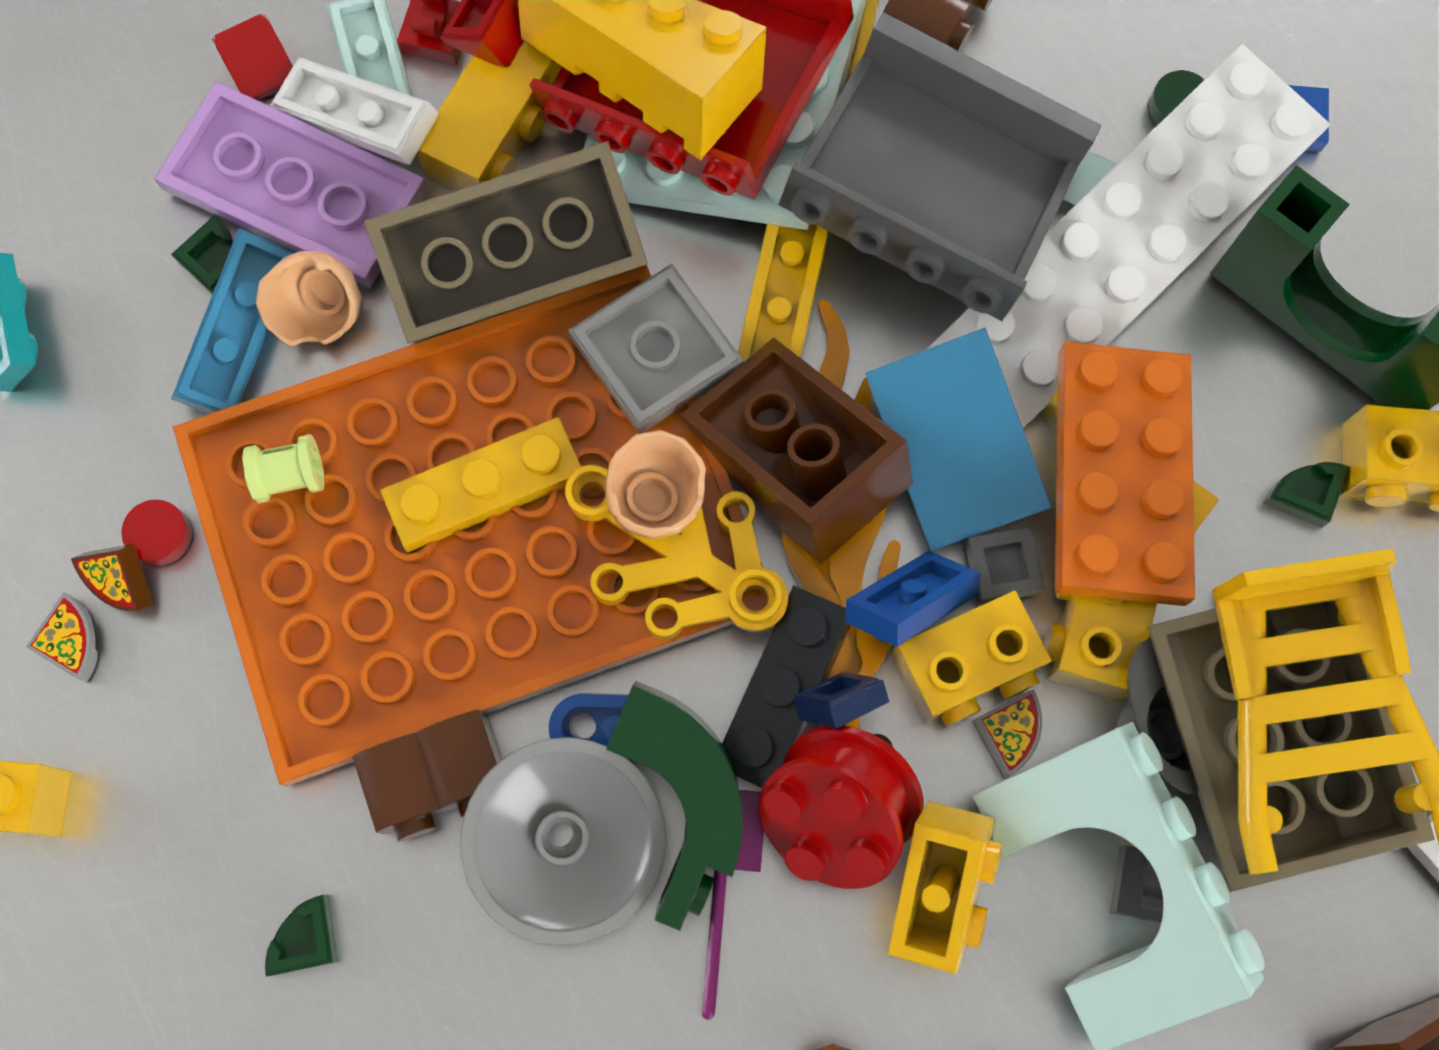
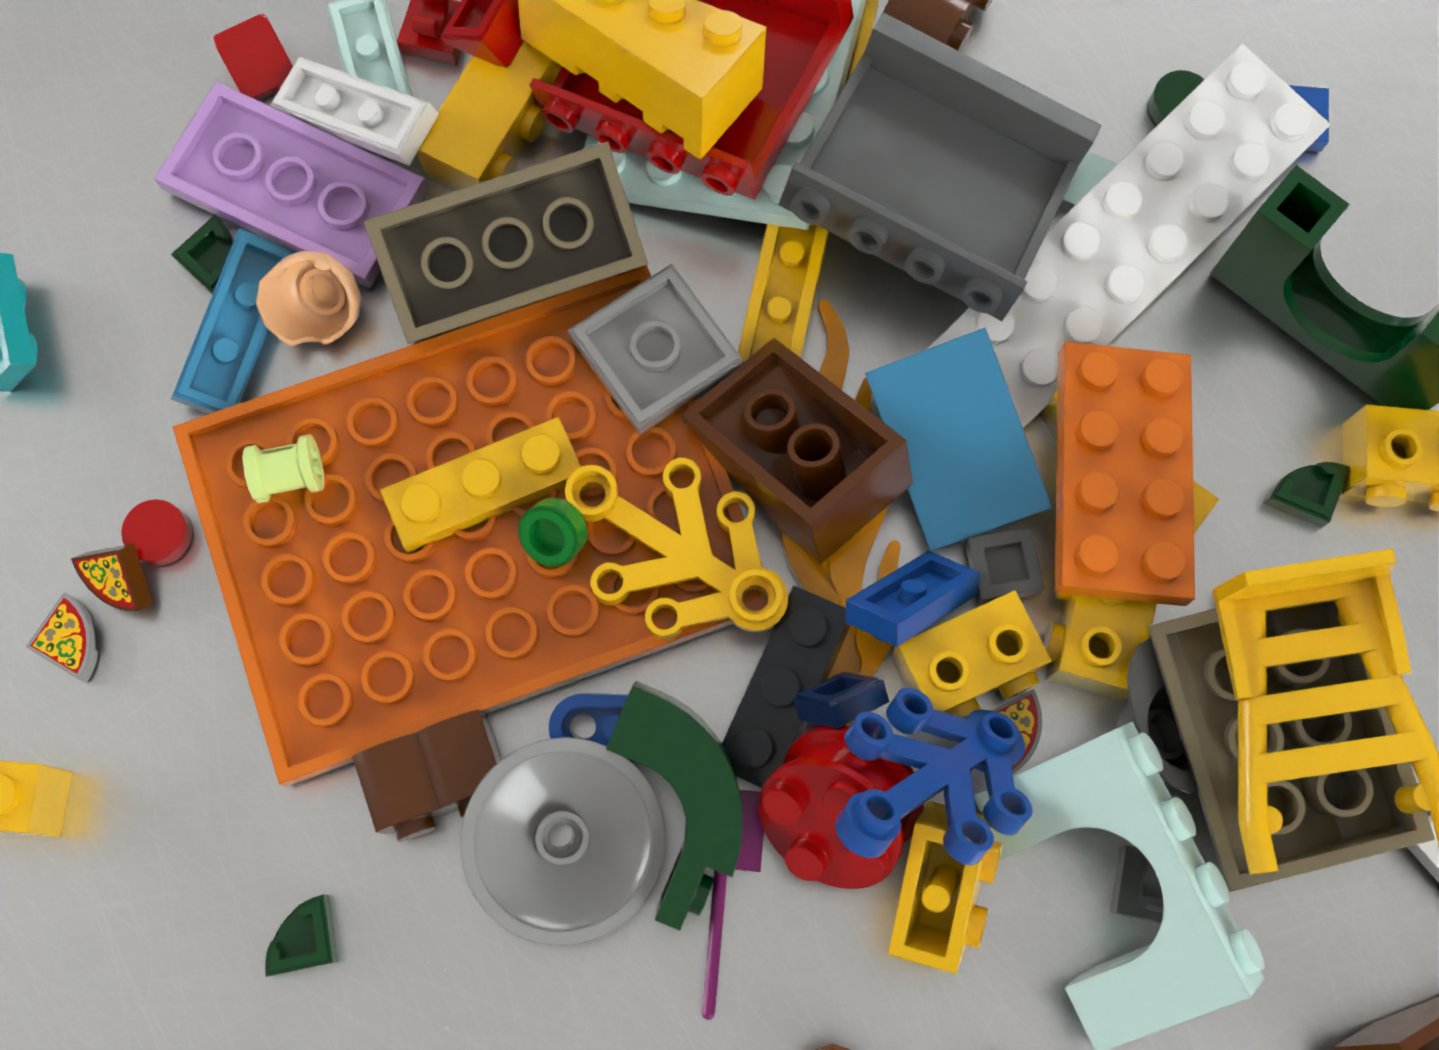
light nougat hair [606,430,706,540] -> none
none -> green tile [518,498,587,567]
none -> blue plant [835,688,1033,865]

